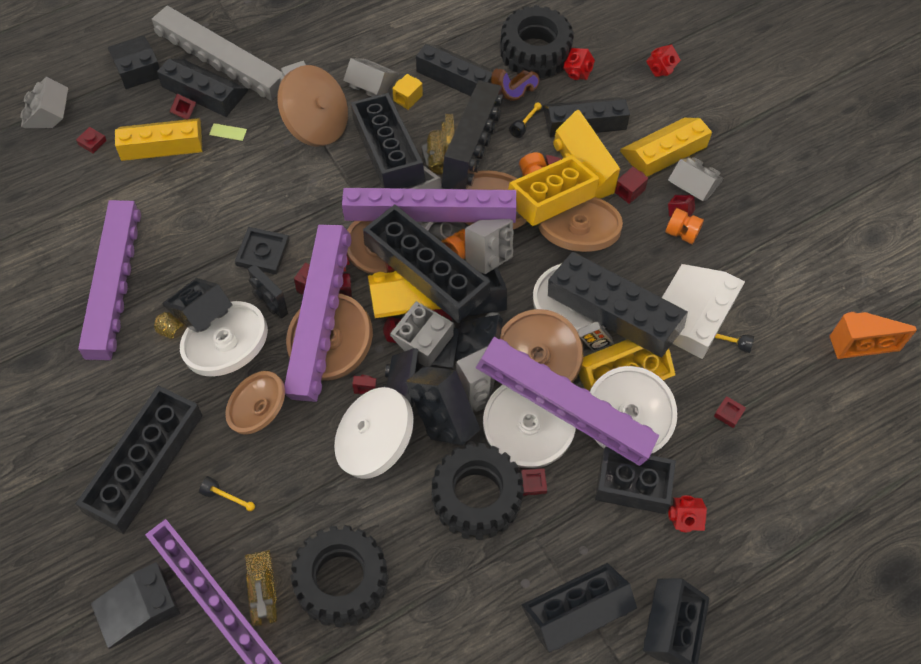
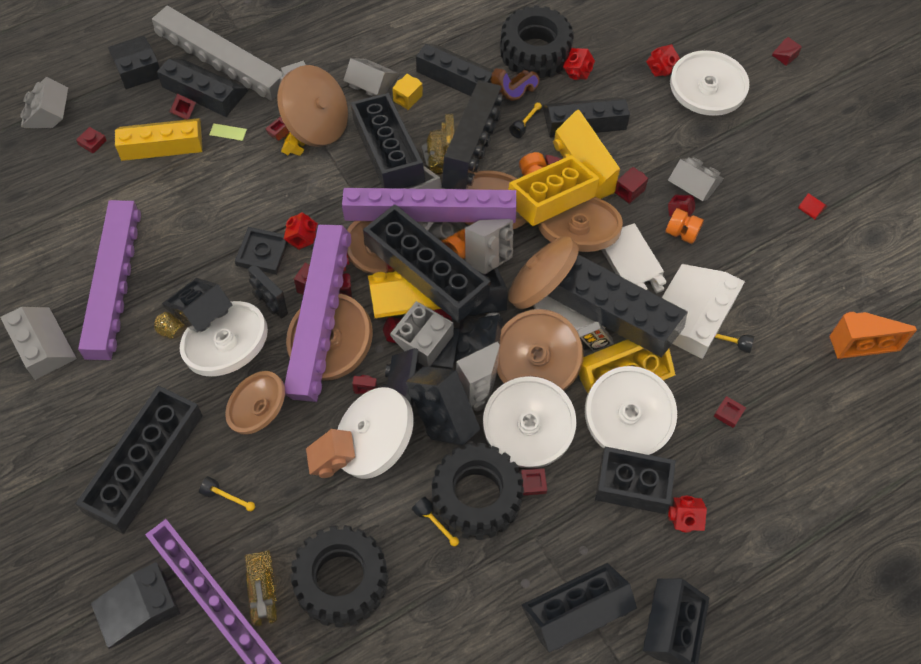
medium lavender brick [476,337,659,466] -> none
yellow slope [620,118,712,177] -> none
none -> light grey slope [0,307,77,380]
none -> dark red plate [265,117,290,141]
none -> yellow tile [281,132,305,156]
none -> red brick [284,212,318,250]
none -> nougat brick [306,429,355,478]
none -> hinge [411,496,459,546]
none -> medium nougat dish [508,236,579,309]
none -> white tile [602,223,666,293]
none -> white dish [670,51,749,115]
none -> dark red slope [772,37,802,66]
none -> red slope [798,193,827,219]

